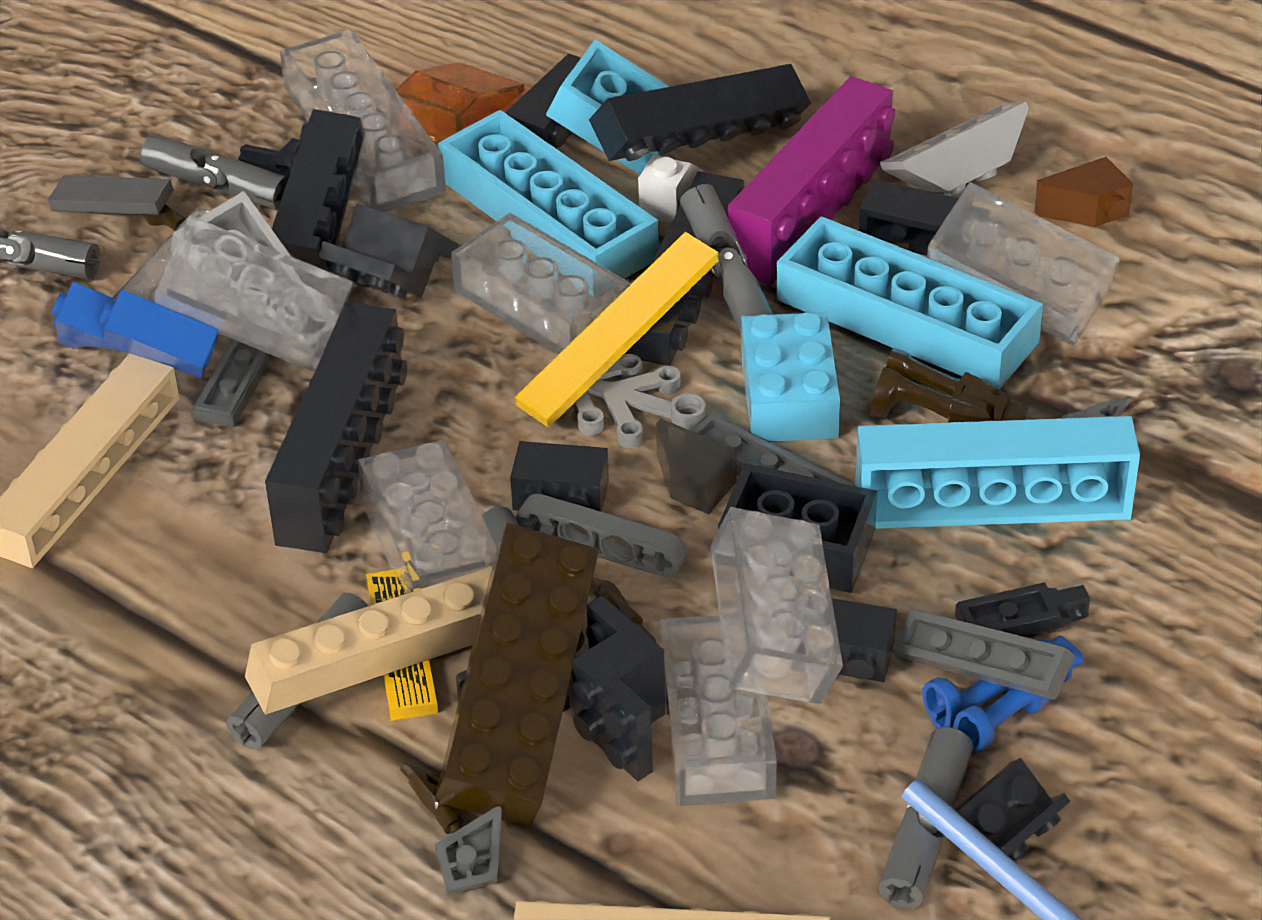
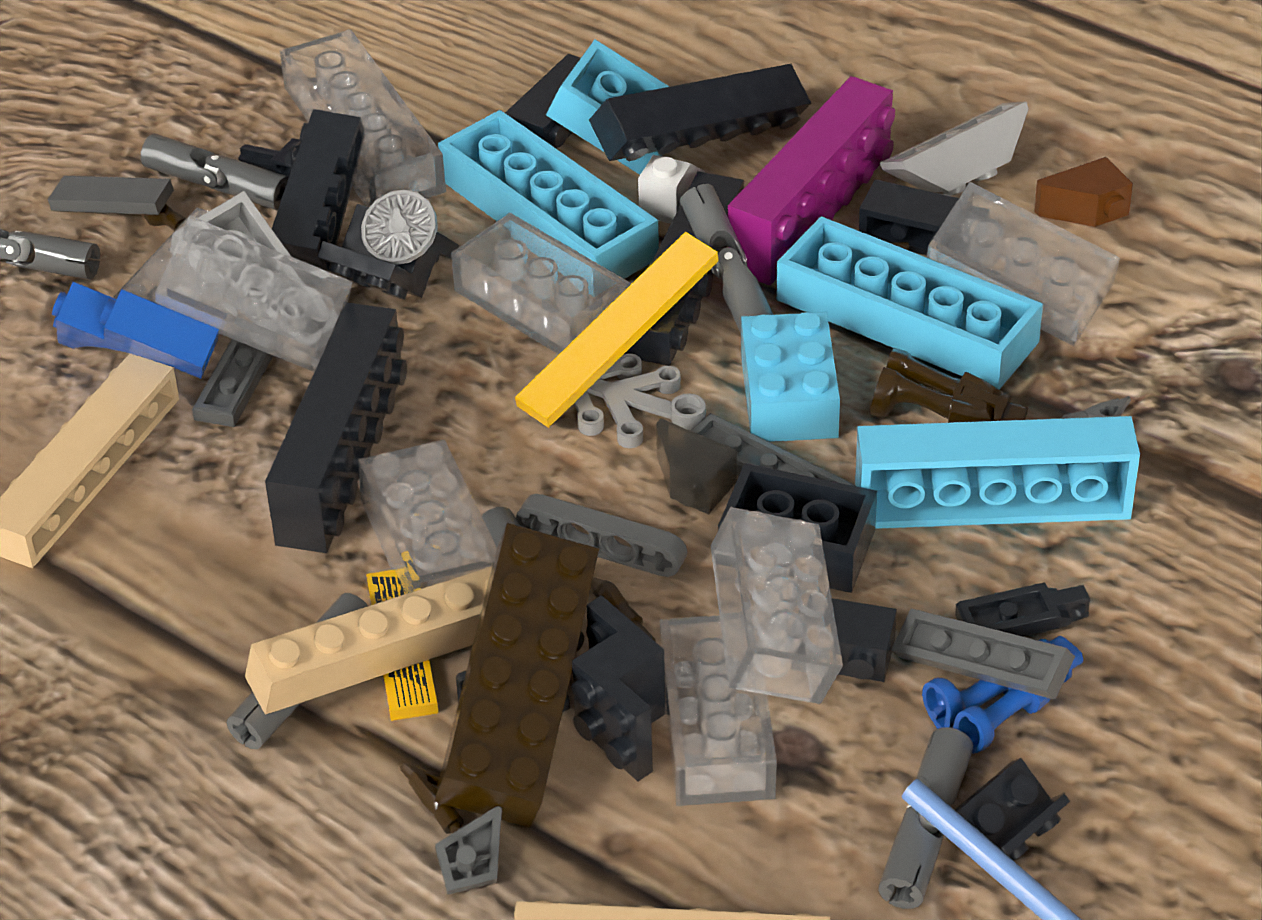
clear orange slope [394,62,524,143] -> none
black brick [510,441,609,512] -> none
none -> light grey wheel [361,190,438,265]

